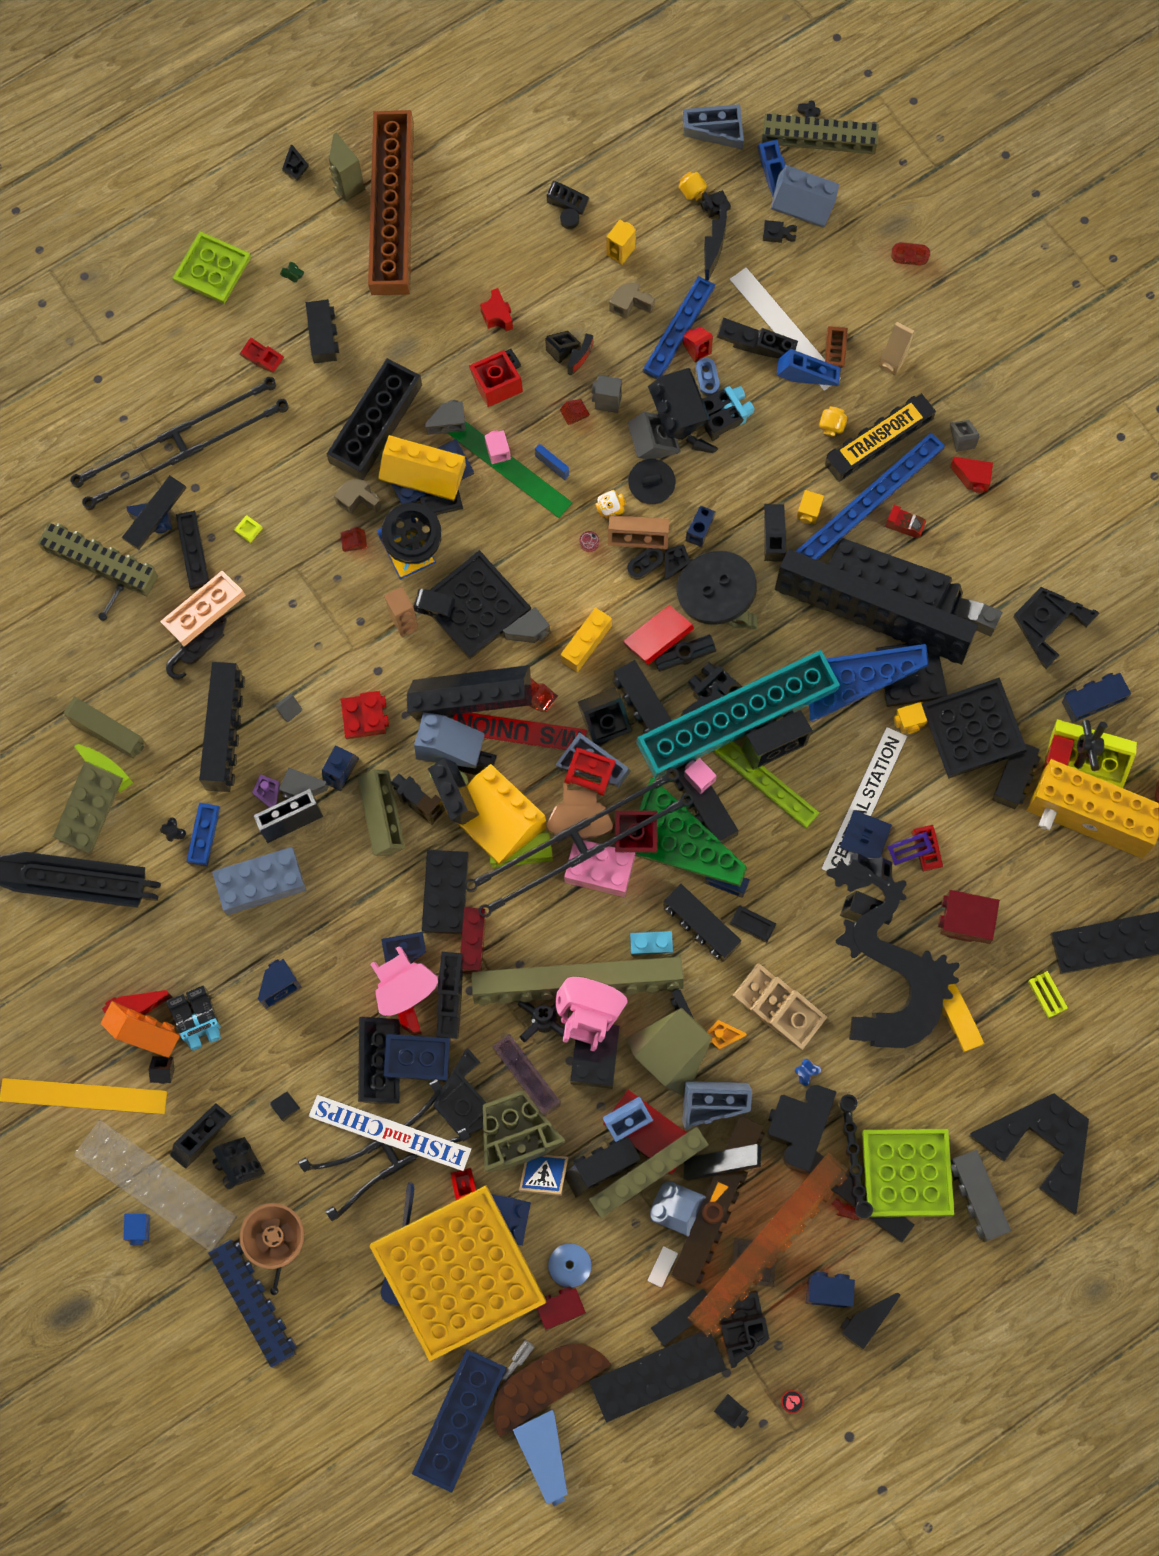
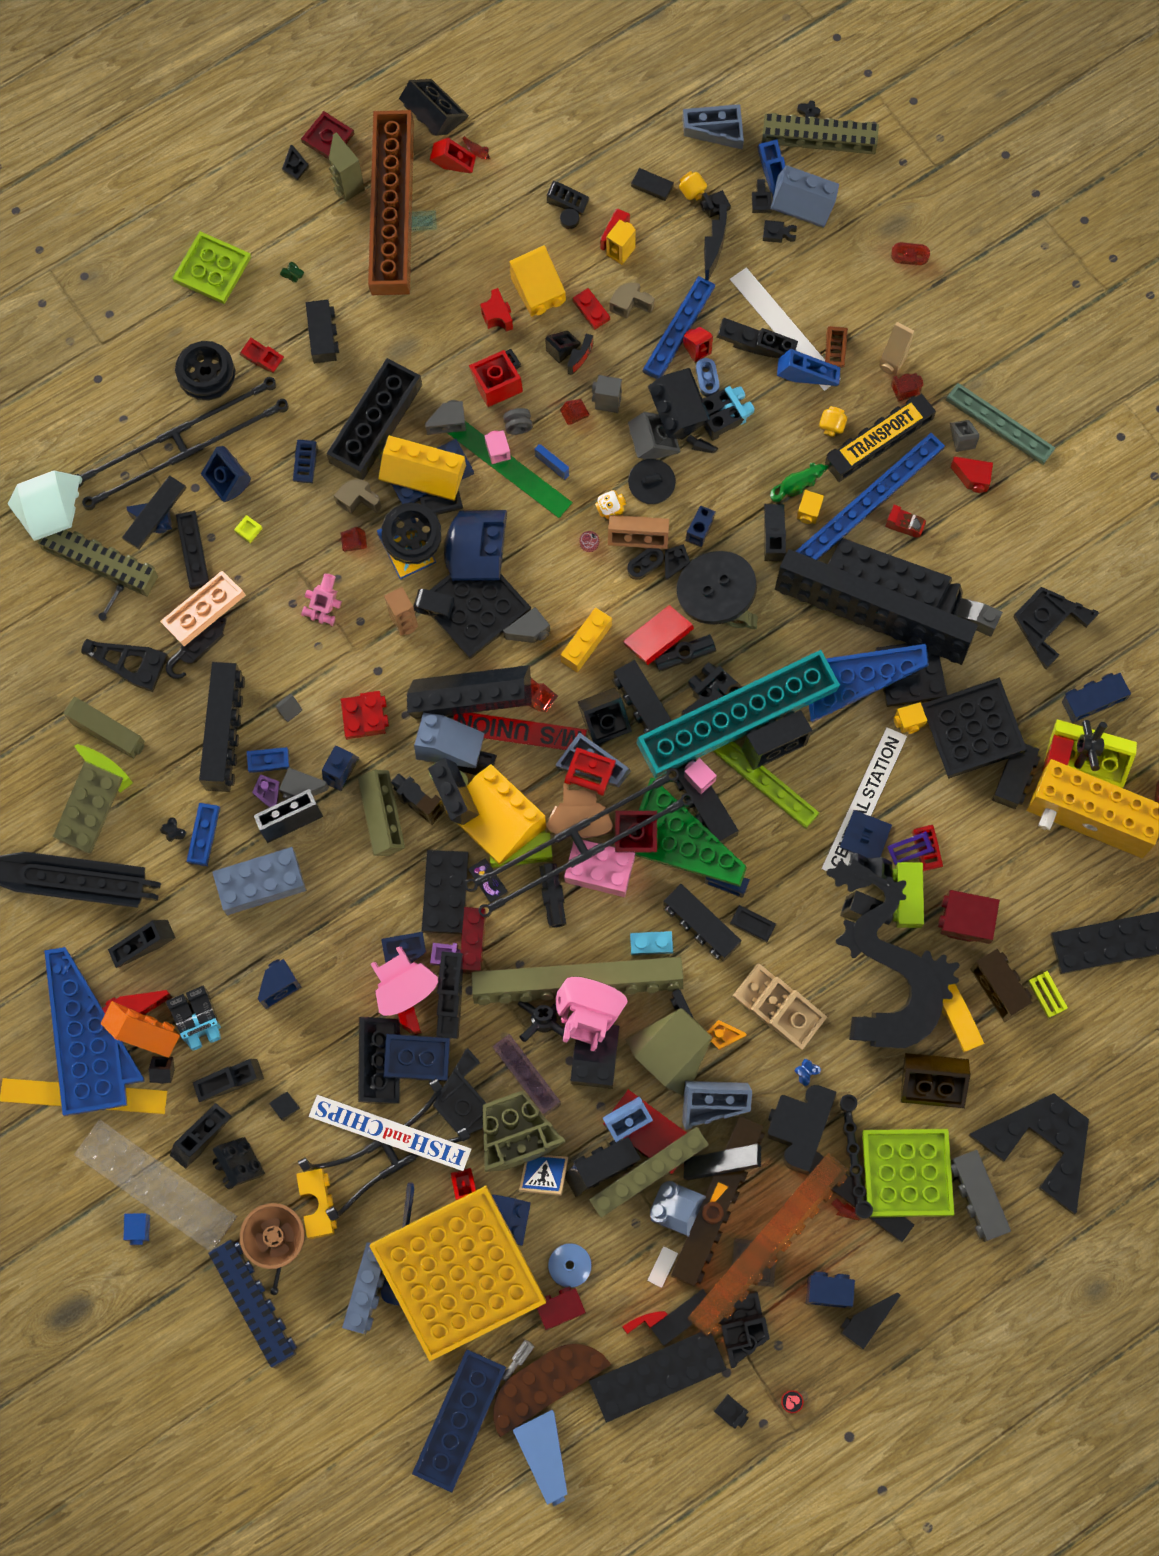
none -> light aqua wedge [8,470,82,541]
none -> blue wing [44,947,145,1116]
none -> black plate [81,639,168,692]
none -> black slope [108,920,176,968]
none -> black wheel [175,341,236,401]
none -> black slope [192,1059,264,1102]
none -> dark blue brick [201,446,251,502]
none -> blue plate [247,747,290,773]
none -> dark blue slope [293,440,318,484]
none -> yellow arch [296,1169,338,1239]
none -> dark red plate [301,111,355,160]
none -> bright pink piece [301,574,342,626]
none -> sand blue brick [342,1242,385,1335]
none -> black slope [399,79,469,136]
none -> clear light blue tile [412,210,437,232]
none -> red slope [430,138,476,173]
none -> medium lavender bracket [430,943,461,966]
none -> dark blue slope [444,510,507,581]
none -> clear red bar [462,136,490,160]
none -> black tile [468,858,508,903]
none -> dark grey wheel [503,408,533,435]
none -> yellow slope [509,245,566,317]
none -> black piece [539,863,567,928]
none -> red plate [572,288,610,330]
none -> red slope [600,208,630,250]
none -> red slope [622,1311,668,1334]
none -> black tile [631,168,674,201]
none -> black plate [751,179,772,213]
none -> green animal [770,463,829,503]
none -> clear red brick [891,373,923,402]
none -> lime brick [892,862,924,928]
none -> dark brown slope [901,1053,971,1109]
none -> sand green tile [946,383,1055,465]
none -> dark brown brick [970,948,1033,1023]

